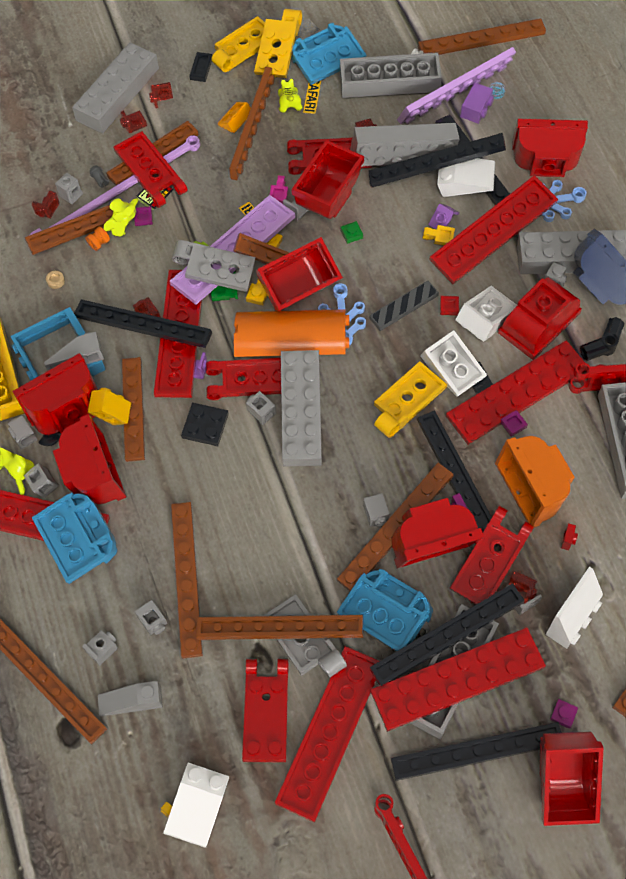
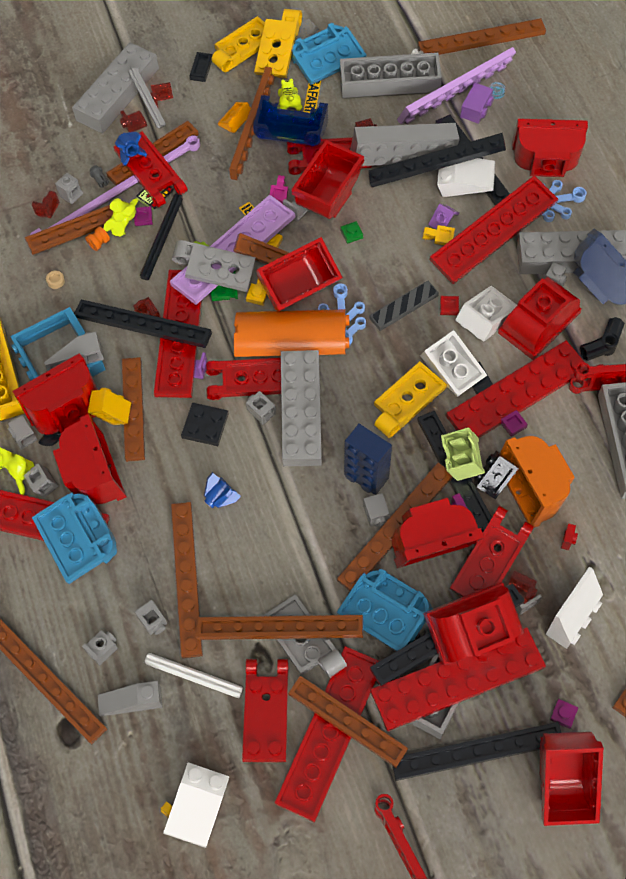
none -> blue brick [115,132,147,165]
none -> light grey axle [128,67,166,128]
none -> black axle [140,193,183,281]
none -> white axle [145,653,243,698]
none -> blue brick [204,472,241,508]
none -> clear blue windscreen [253,95,328,146]
none -> dark orange plate [288,676,408,768]
none -> dark blue brick [344,424,392,495]
none -> red container [424,582,524,665]
none -> yellowish green piece [441,427,485,481]
none -> bracket [474,450,519,499]

